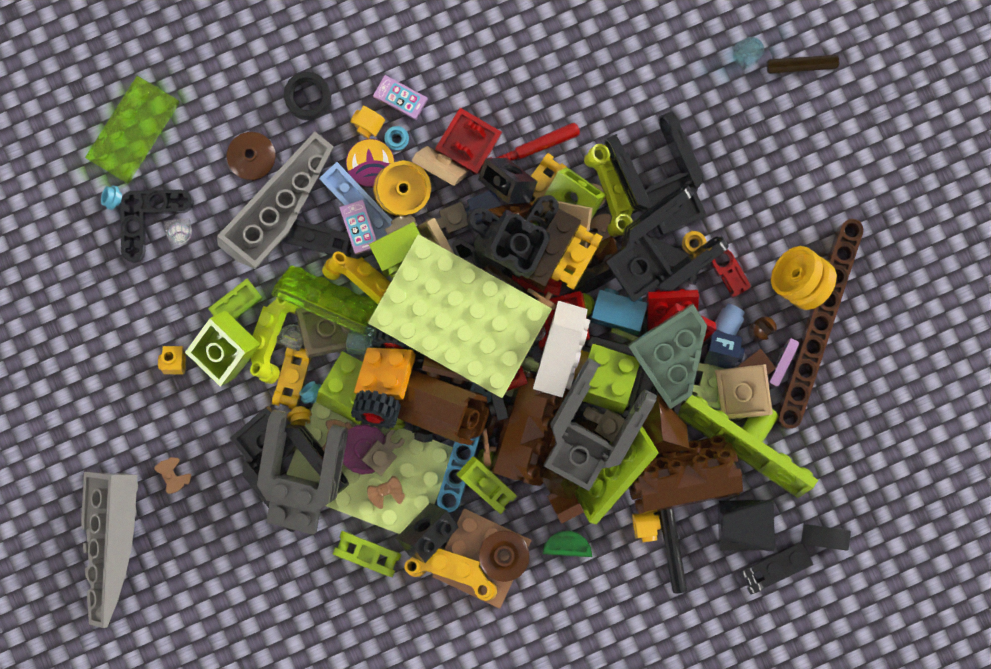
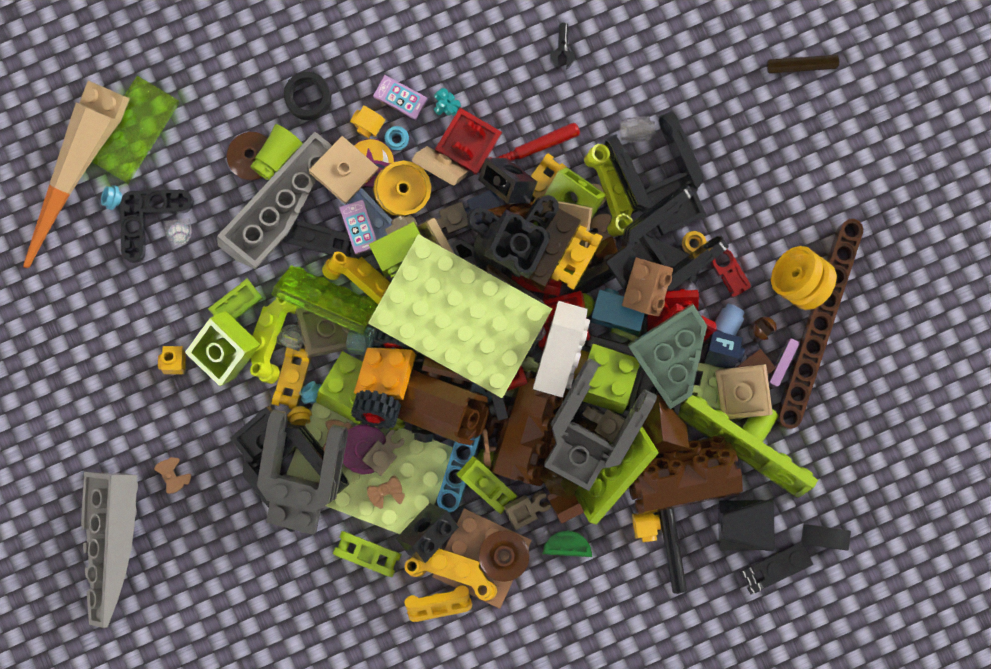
medium nougat piece [527,288,557,310] -> none
clear light blue plate [732,37,764,70] -> none
none -> tan plate [23,81,130,268]
none -> lime plant [250,124,303,180]
none -> tan plate [309,136,379,205]
none -> yellow plate [404,585,472,622]
none -> teal plant [434,88,461,116]
none -> dark tan plate [504,491,551,530]
none -> black bar [550,22,575,70]
none -> clear brick [619,116,656,143]
none -> medium nougat bracket [622,257,673,316]

